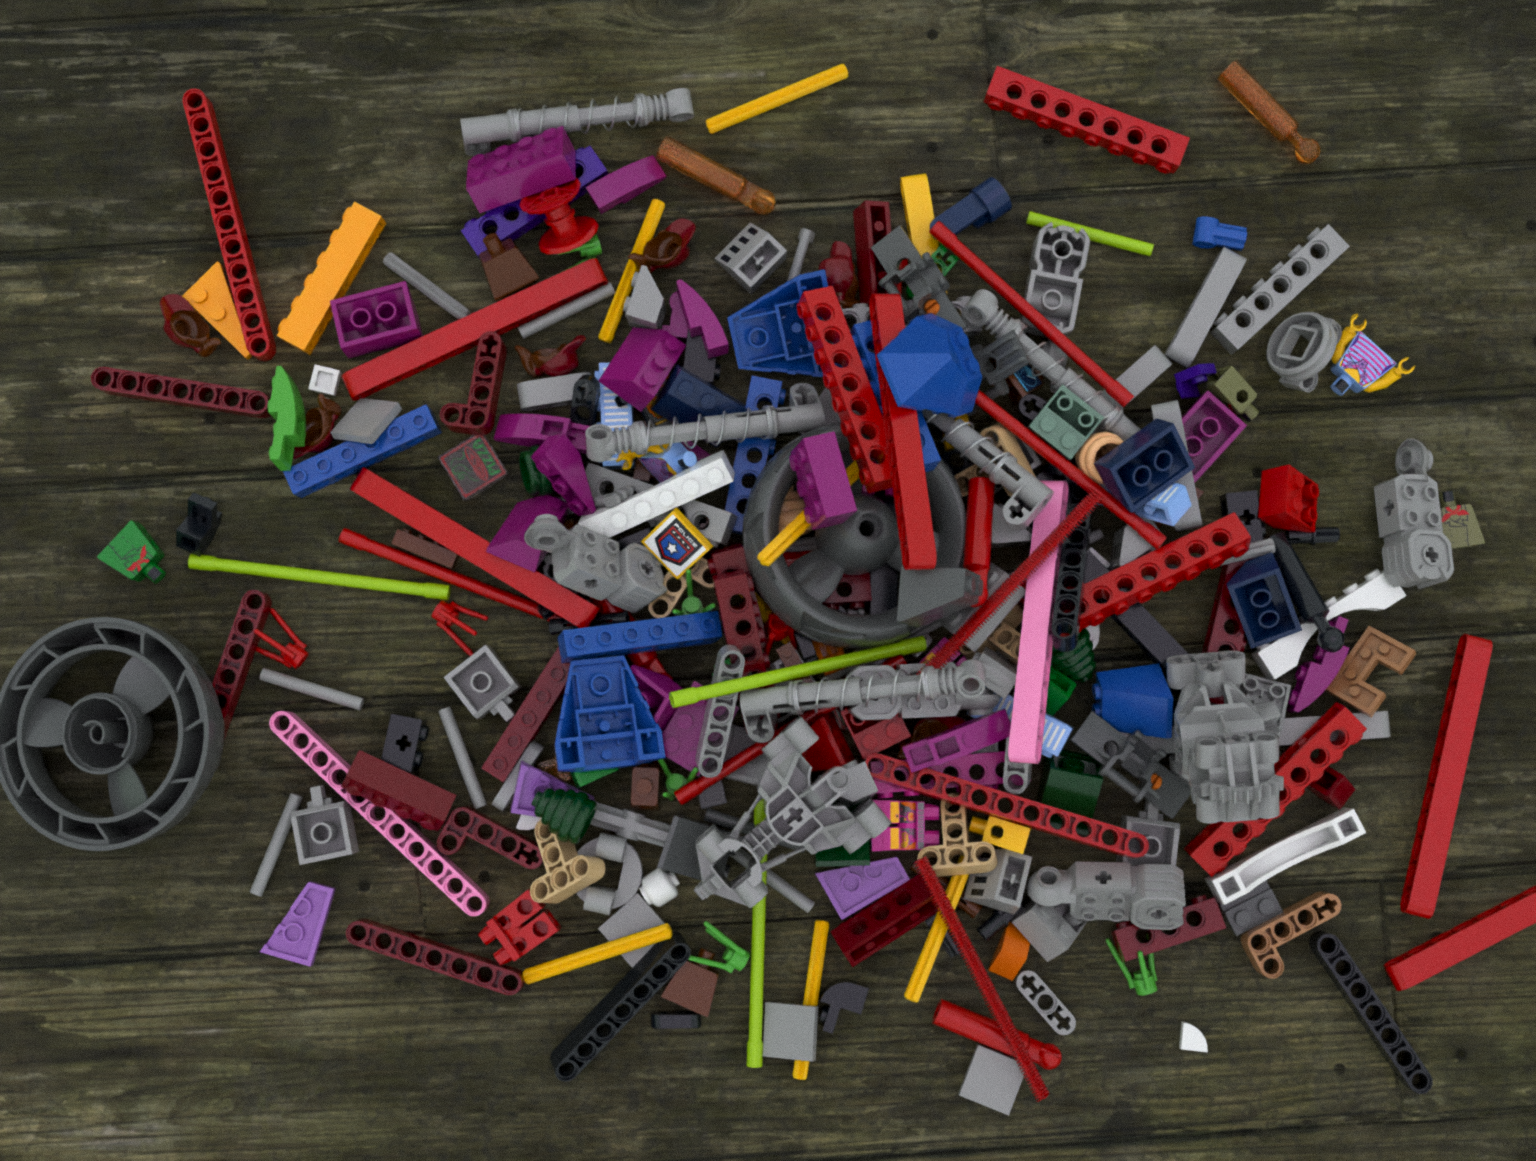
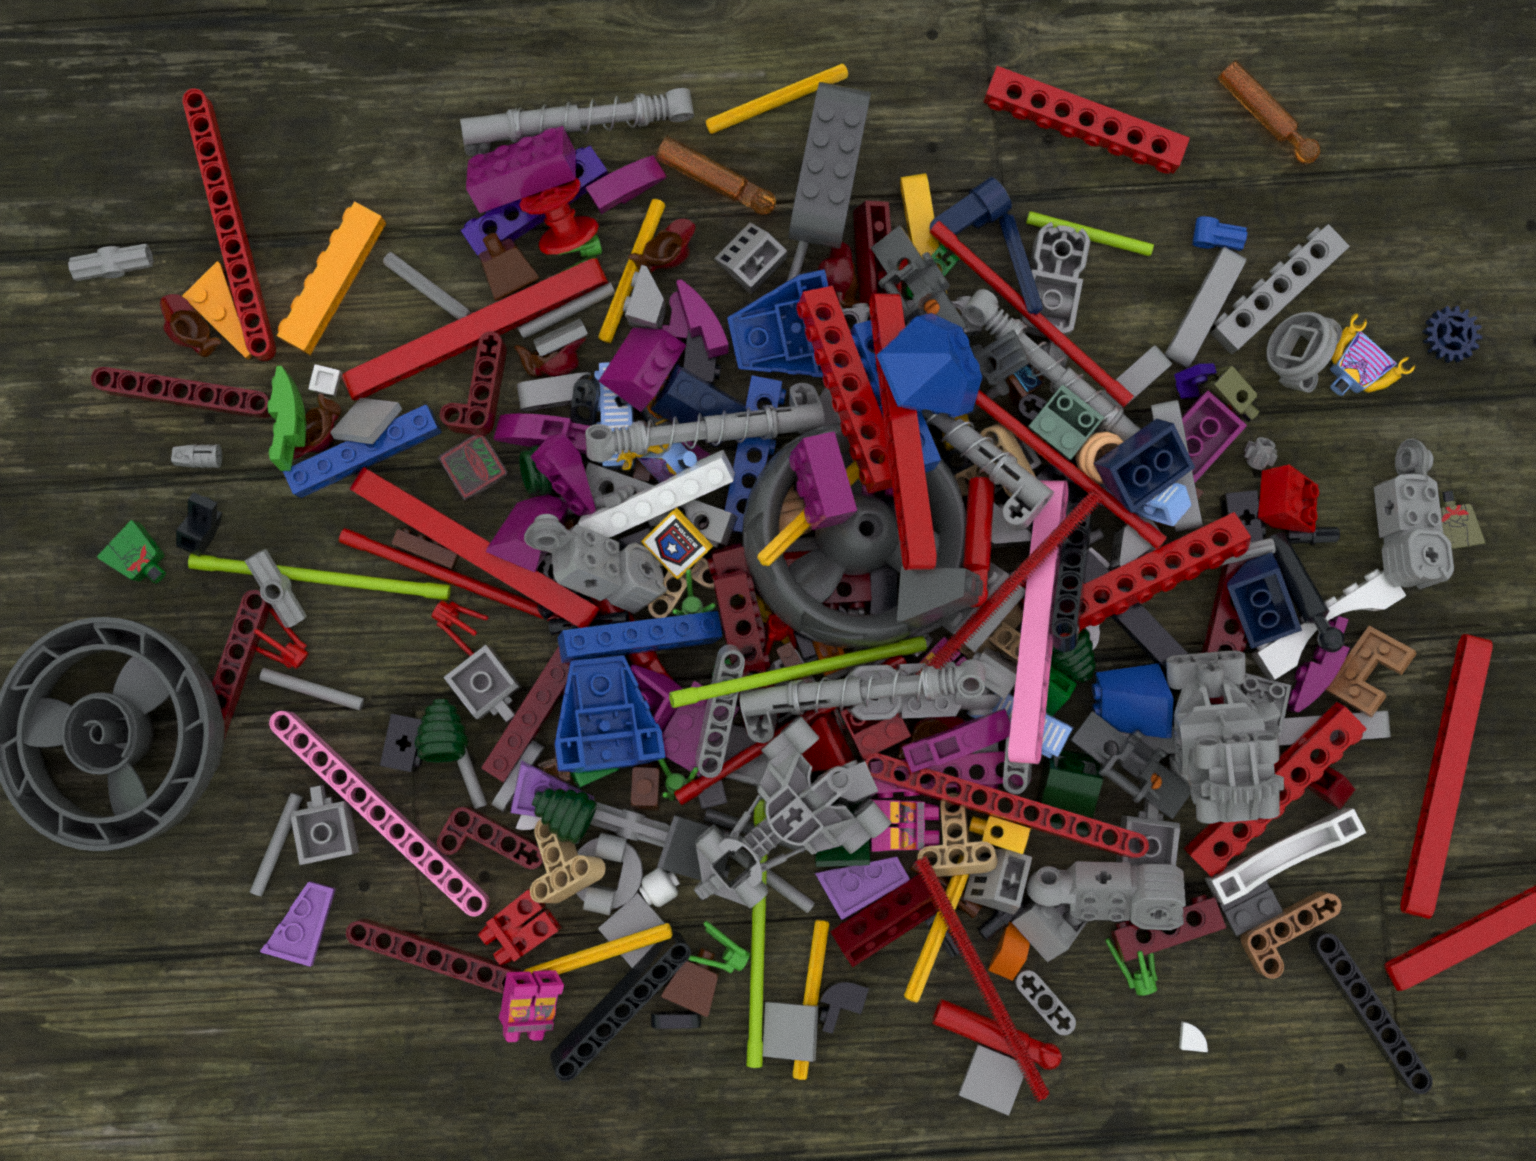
magenta slope [330,281,423,359] -> none
dark red brick [341,750,456,831] -> none
none -> light grey piece [68,244,154,281]
none -> light grey hinge [171,444,222,468]
none -> light grey piece [245,549,307,628]
none -> dark green piece [414,699,468,763]
none -> dark pink hips [499,970,564,1042]
none -> light grey tile [533,318,588,356]
none -> dark grey brick [789,82,871,249]
none -> dark blue axle [999,213,1043,315]
none -> light grey gear [1244,437,1278,470]
none -> dark blue gear [1422,306,1482,363]

